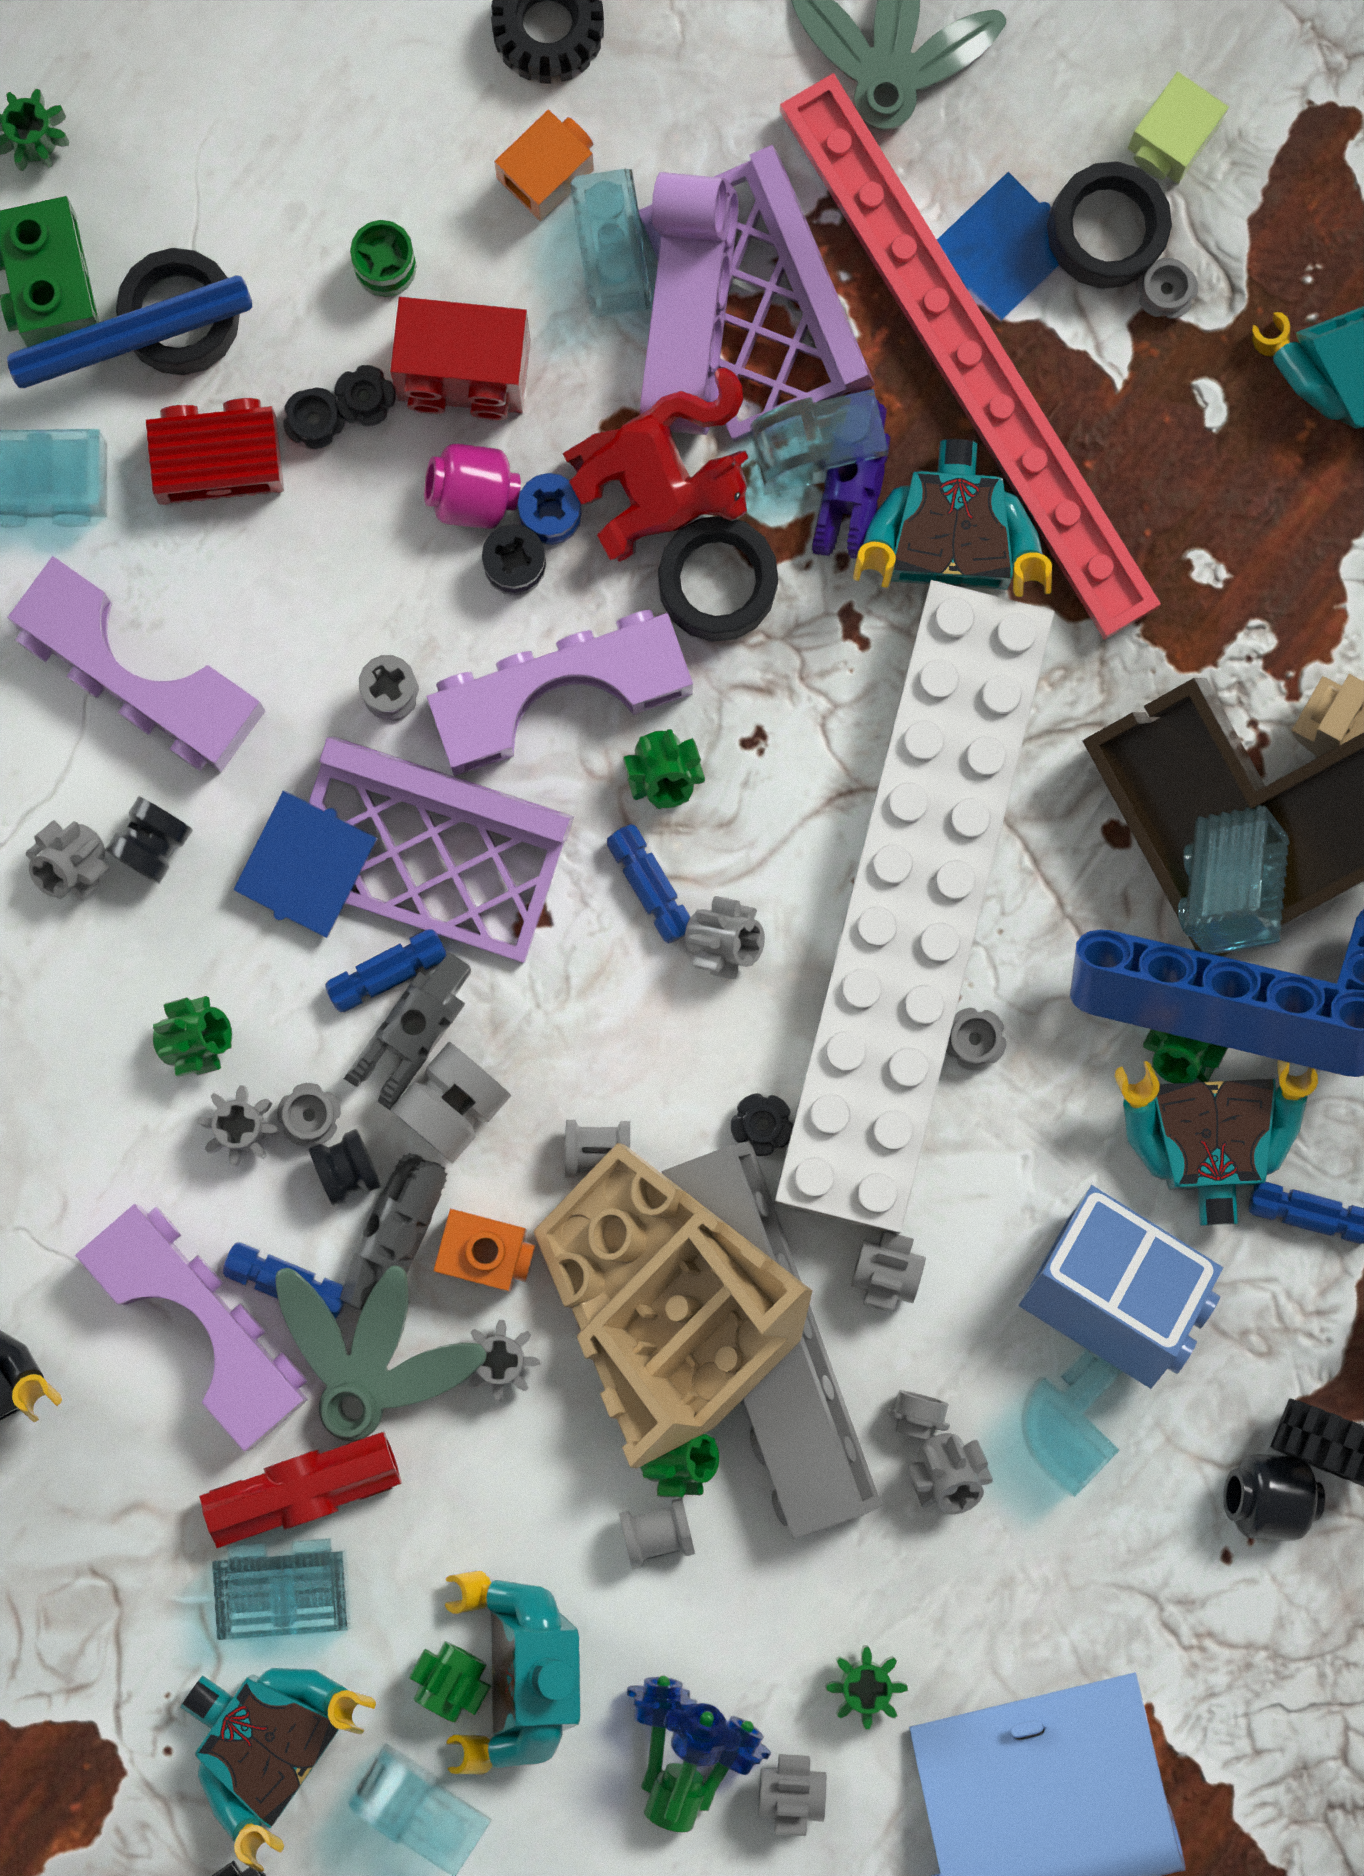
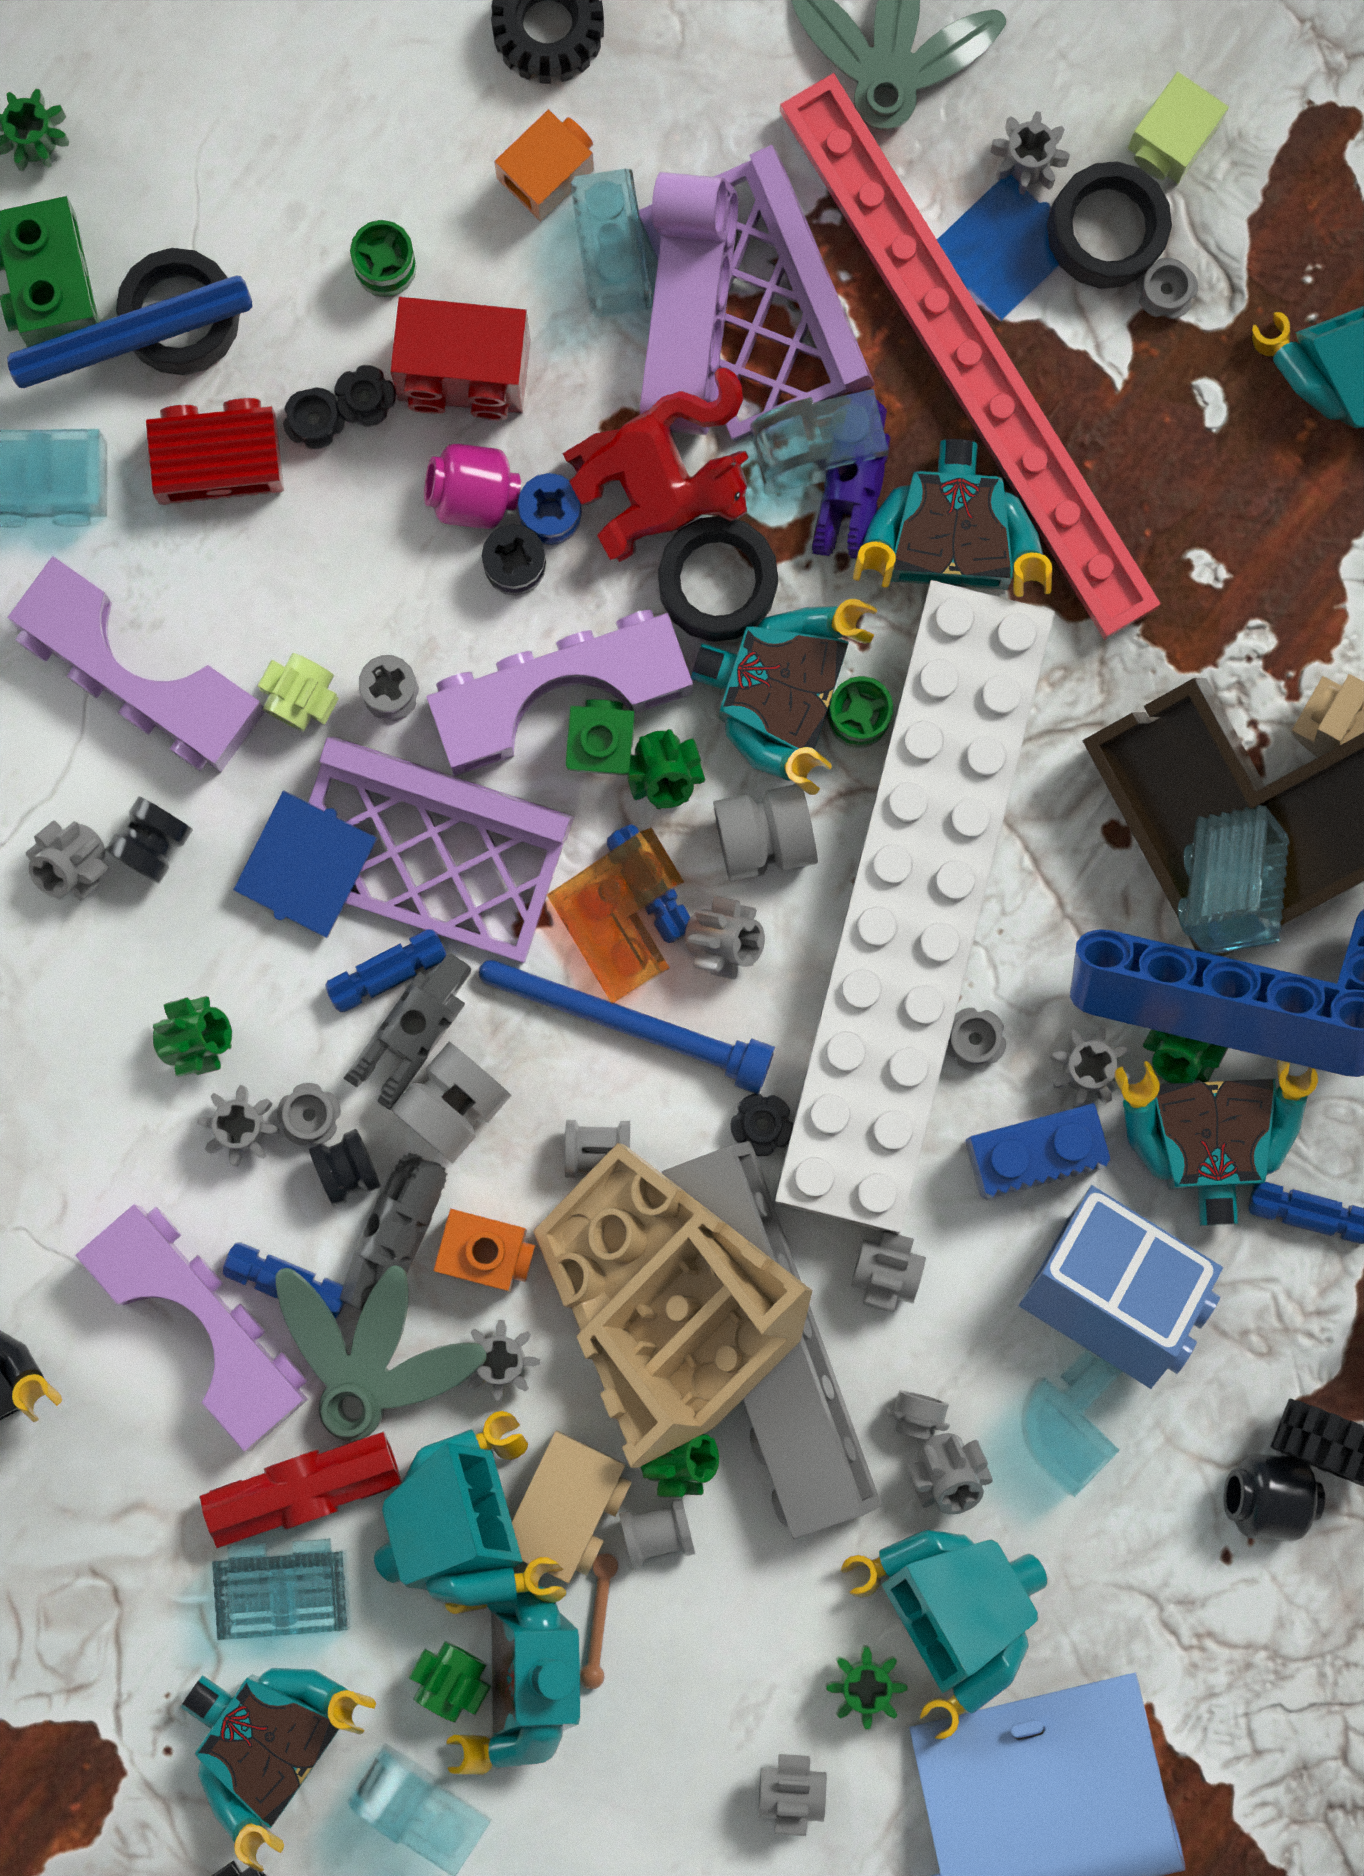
plant [627,1676,771,1832] -> none
none -> yellowish green gear [257,653,339,732]
none -> teal torso [374,1411,566,1606]
none -> blue piece [478,960,776,1095]
none -> tan brick [512,1430,632,1583]
none -> clear orange plate [547,827,684,1004]
none -> green bracket [566,699,635,776]
none -> nougat hinge [580,1553,618,1690]
none -> torso [691,598,877,795]
none -> light grey wheel [713,784,818,882]
none -> green wheel [827,676,894,748]
none -> teal torso [841,1530,1047,1739]
none -> blue brick [965,1103,1110,1200]
none -> light grey gear [990,111,1070,195]
none -> light grey gear [1050,1027,1130,1106]

